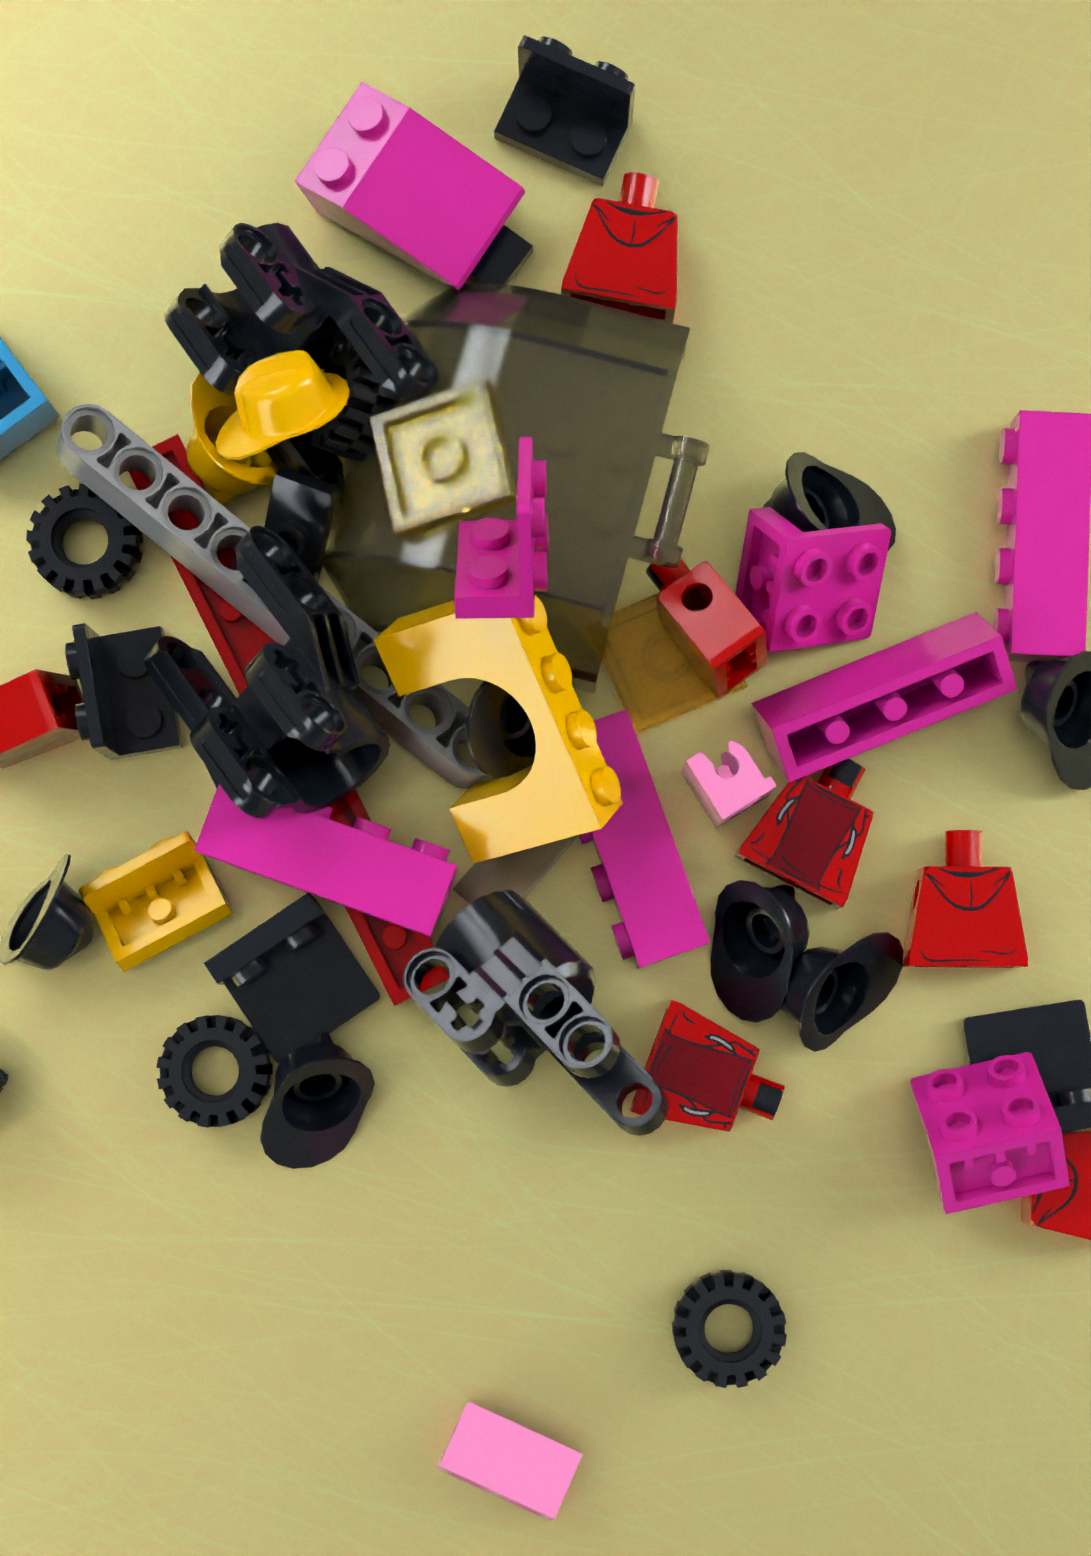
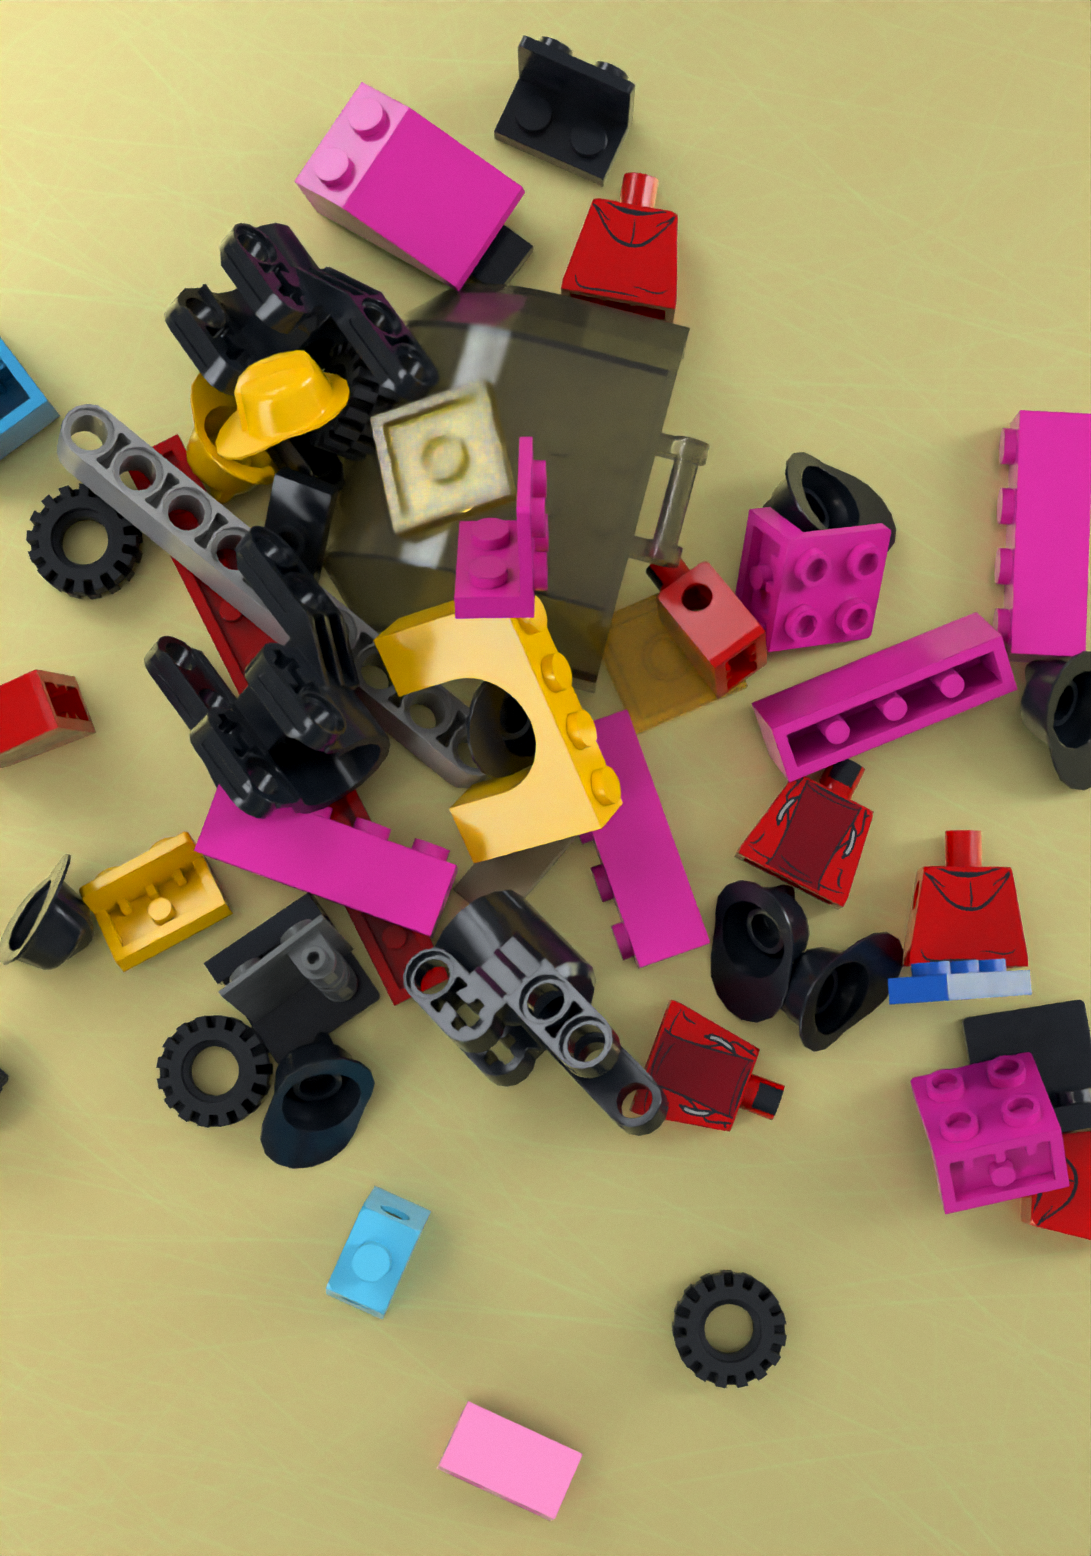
black bracket [65,623,183,760] -> none
bright pink hinge [681,741,777,828] -> none
none -> dark grey hinge [219,914,358,1024]
none -> medium azure torso [326,1186,431,1320]
none -> wing [887,959,1032,1005]

